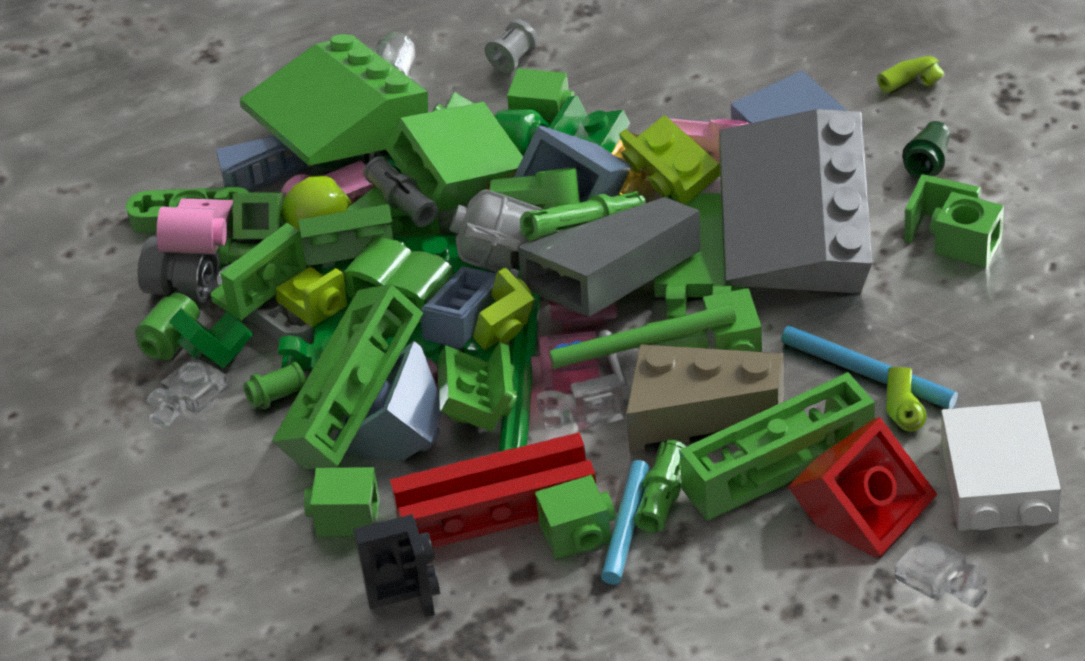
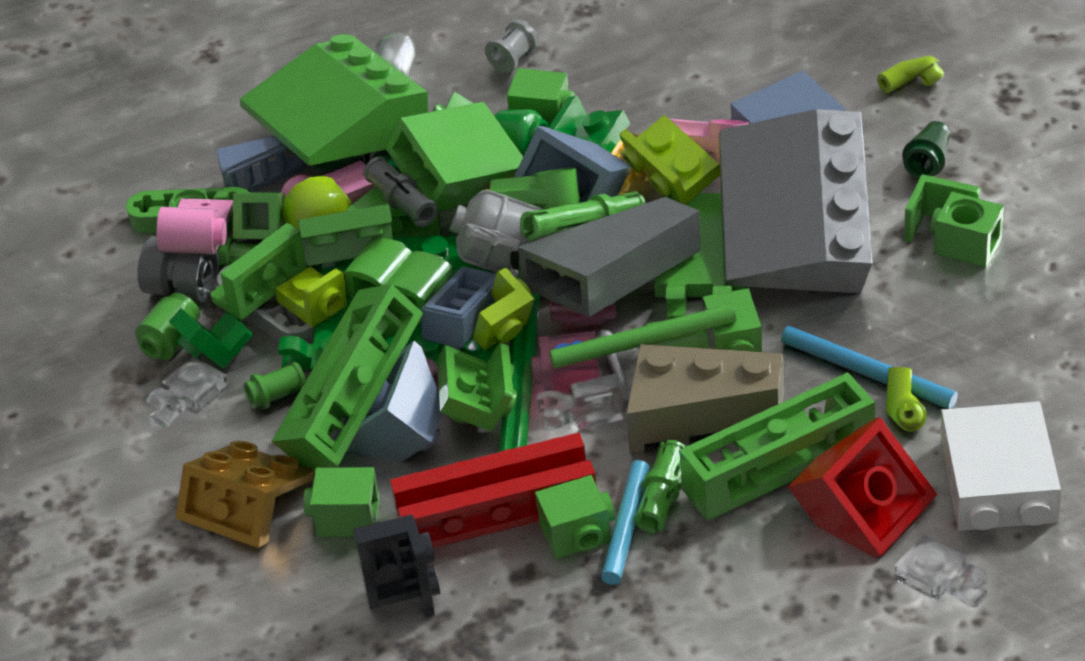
none -> pearl gold bracket [175,441,314,548]

